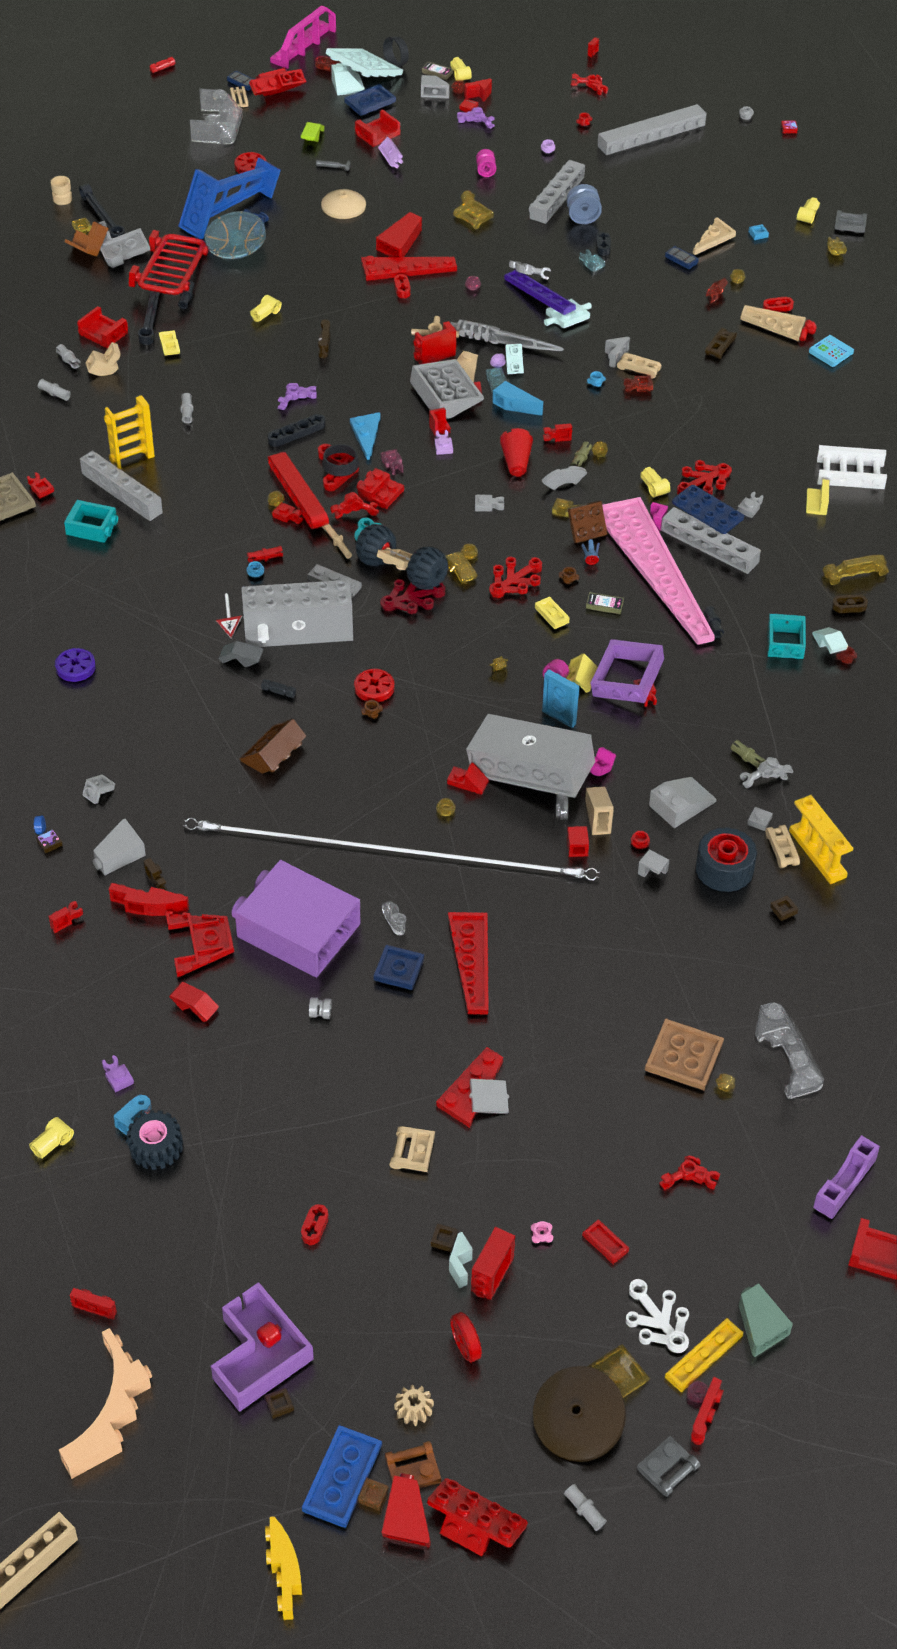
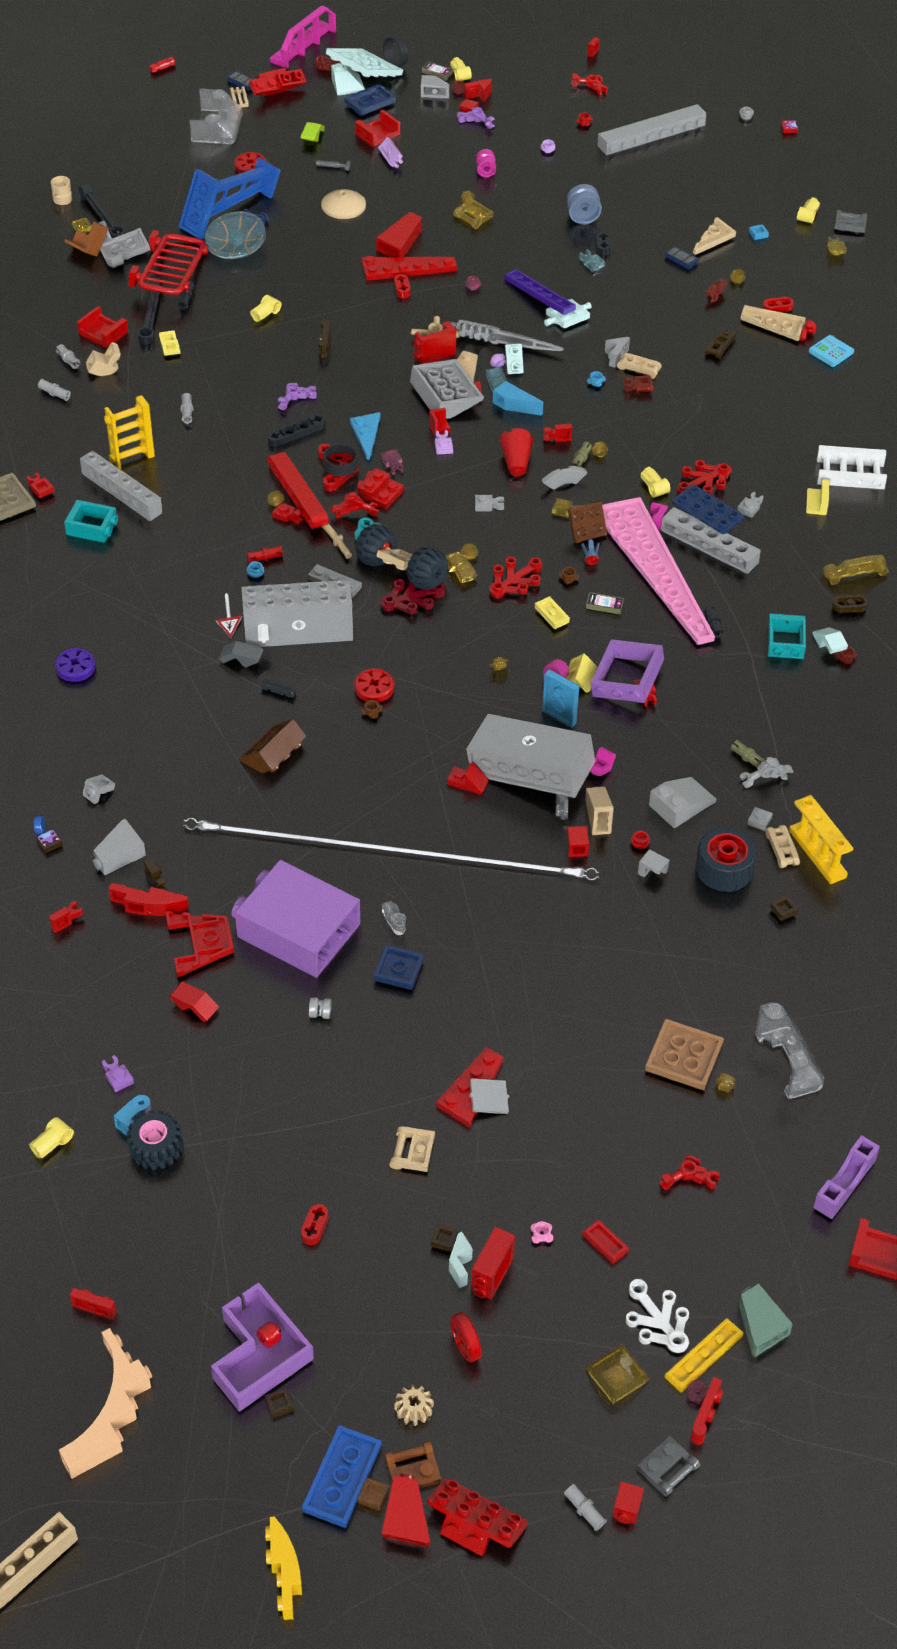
clear yellow plate [436,798,455,816] -> none
red wing [448,912,488,1014] -> none
light grey piece [509,260,550,279] -> none
light grey brick [529,160,585,224] -> none
dark brown dish [533,1366,626,1462] -> none
none -> red brick [612,1481,644,1524]

